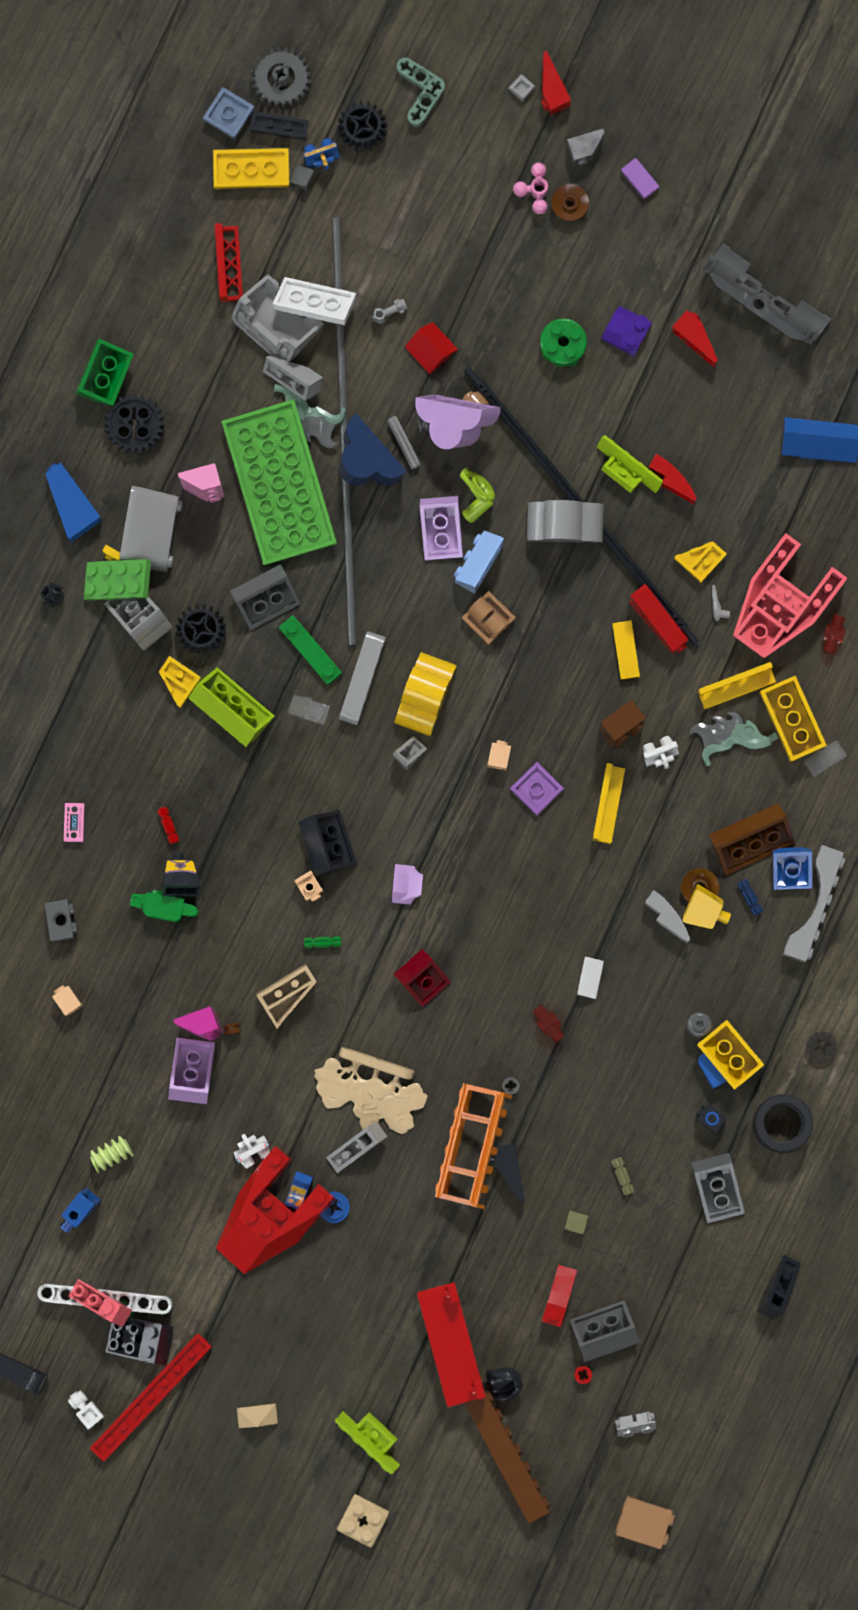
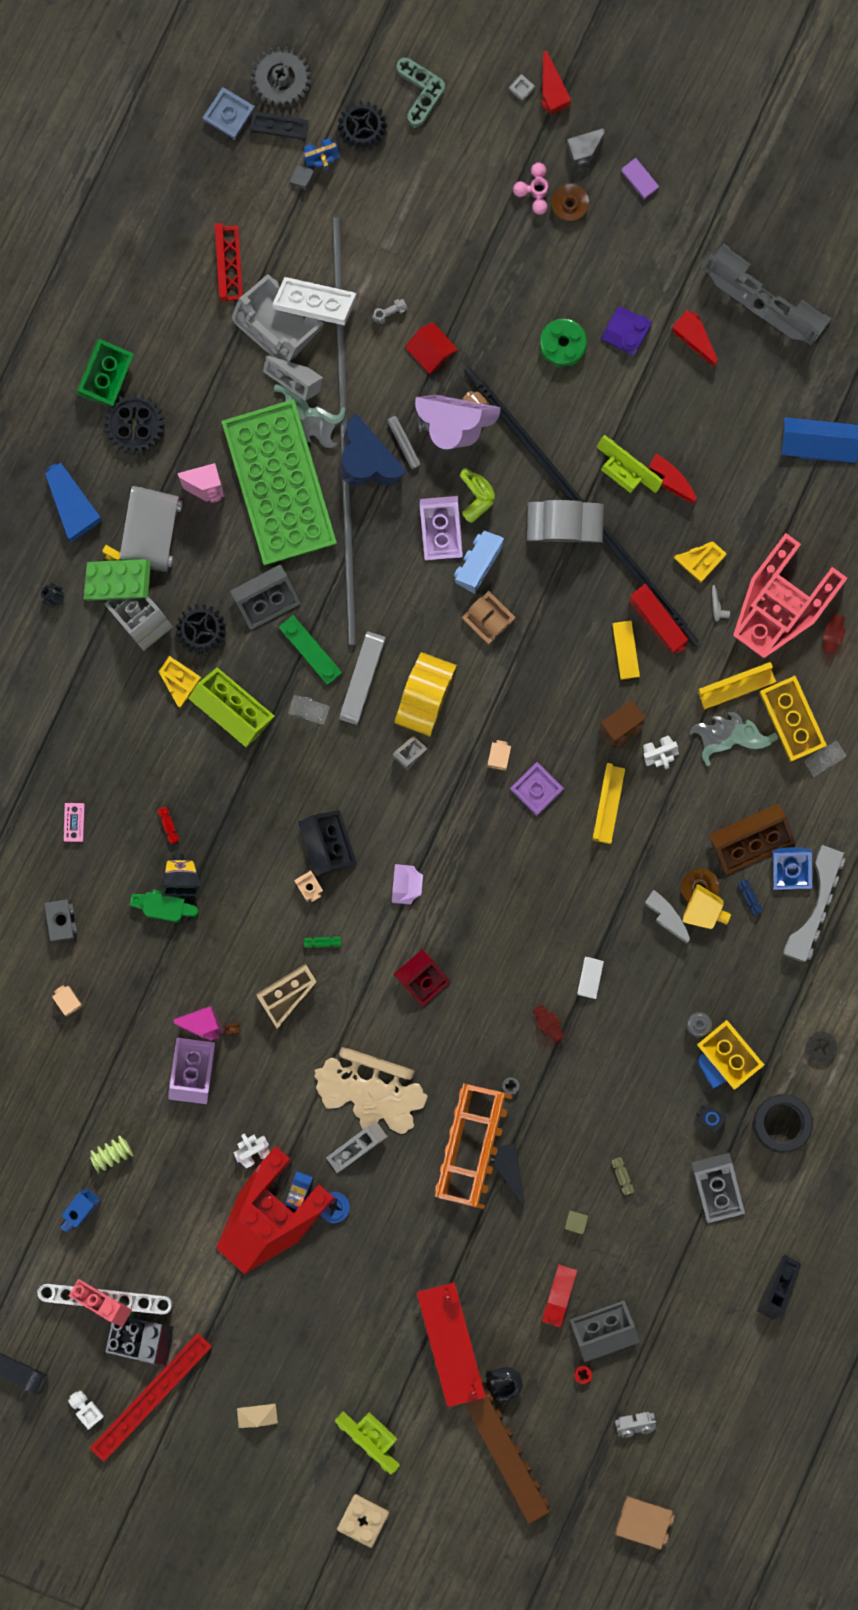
yellow plate [213,148,289,189] -> none

